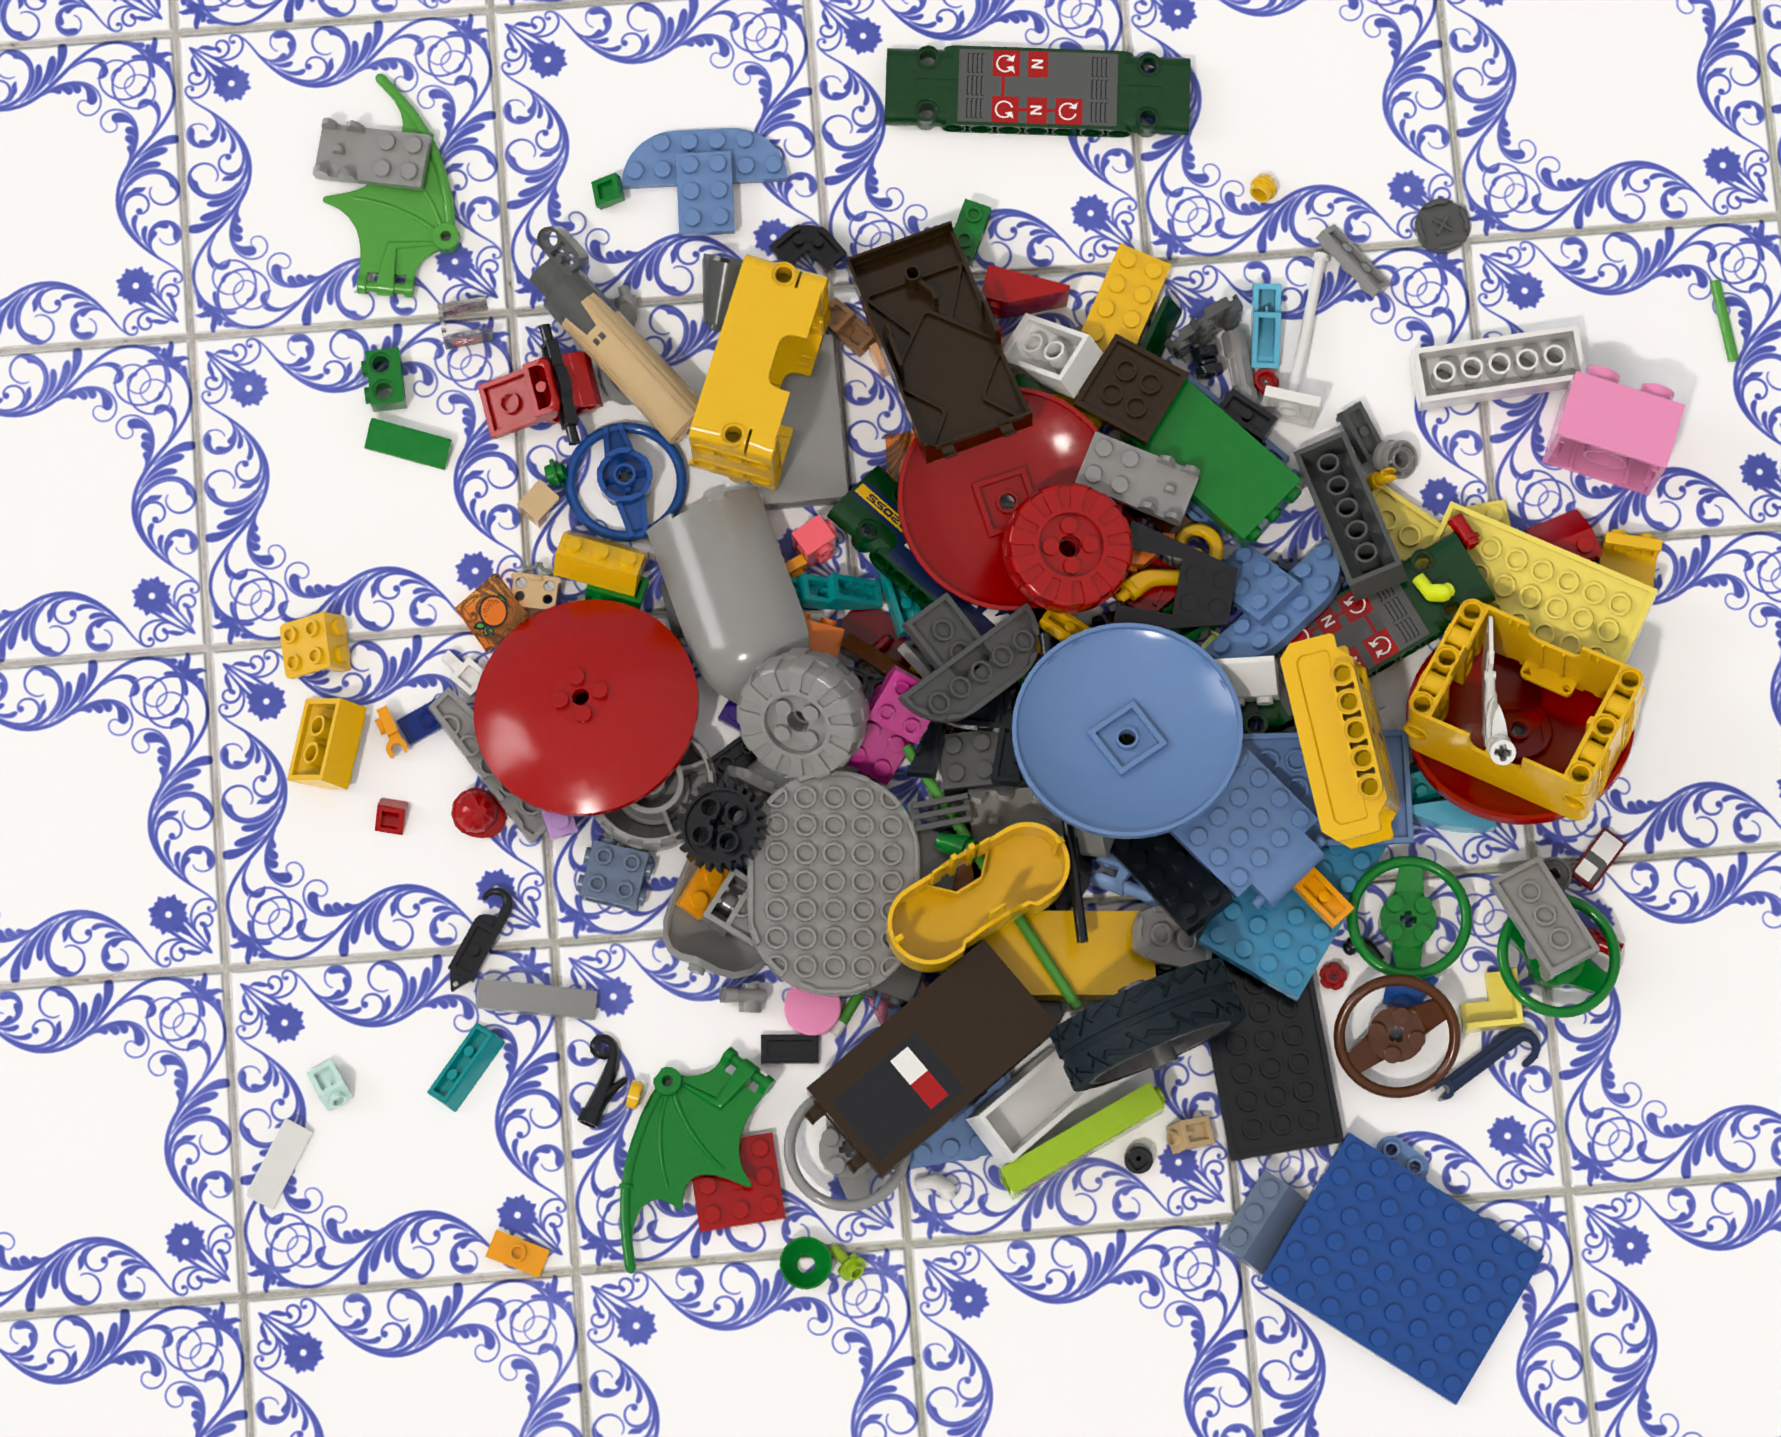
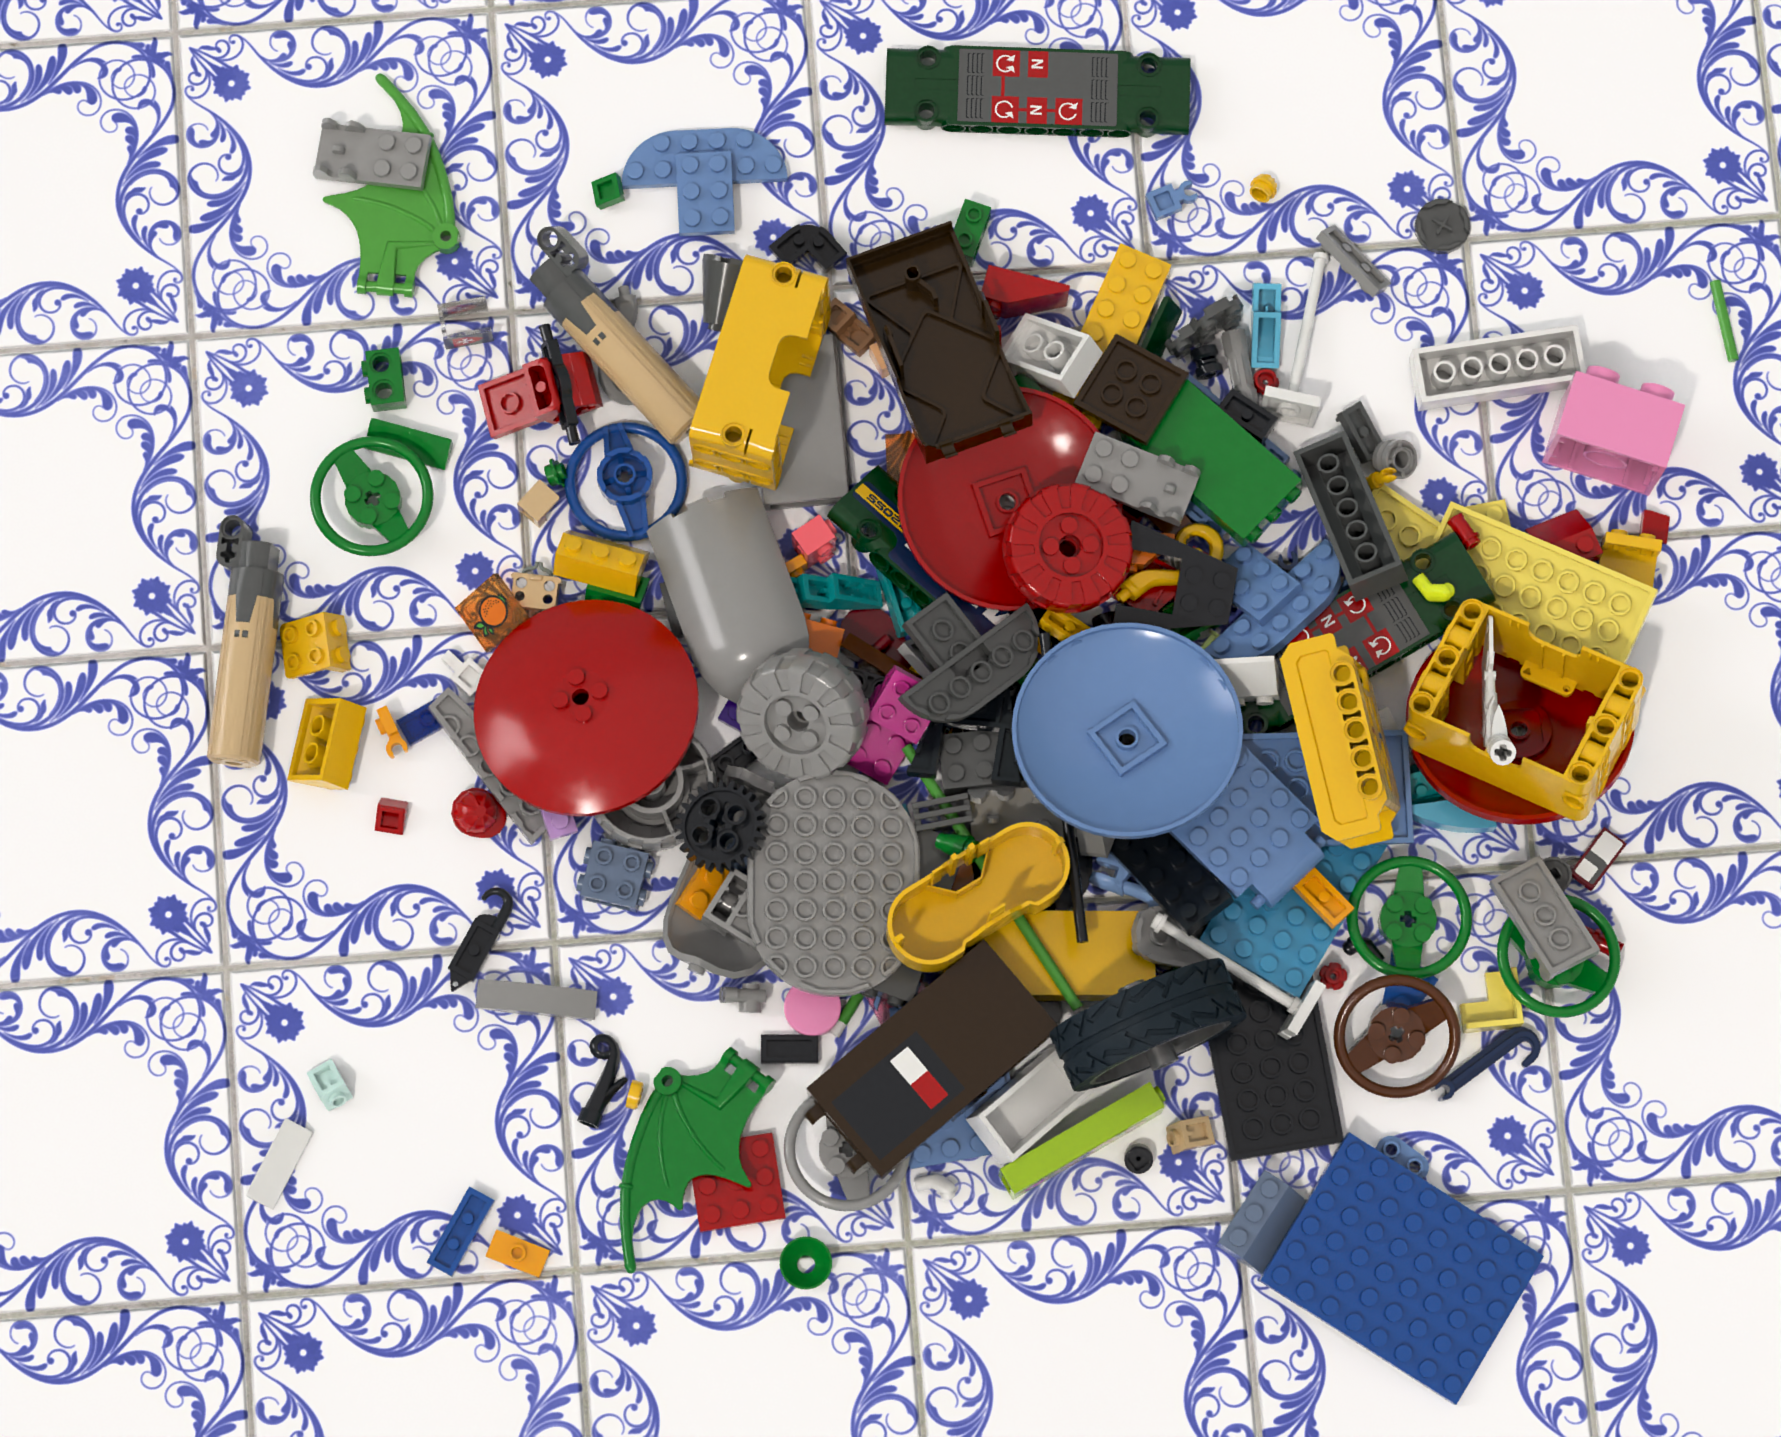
teal slope [427,1022,505,1112] -> none
lime plate [829,1243,866,1281] -> none
none -> tan piece [207,515,284,768]
none -> green piece [310,436,434,557]
none -> blue plate [426,1186,495,1277]
none -> medium blue plate [1145,180,1198,221]
none -> white tile [1150,912,1326,1040]
none -> red slope [1639,509,1670,544]

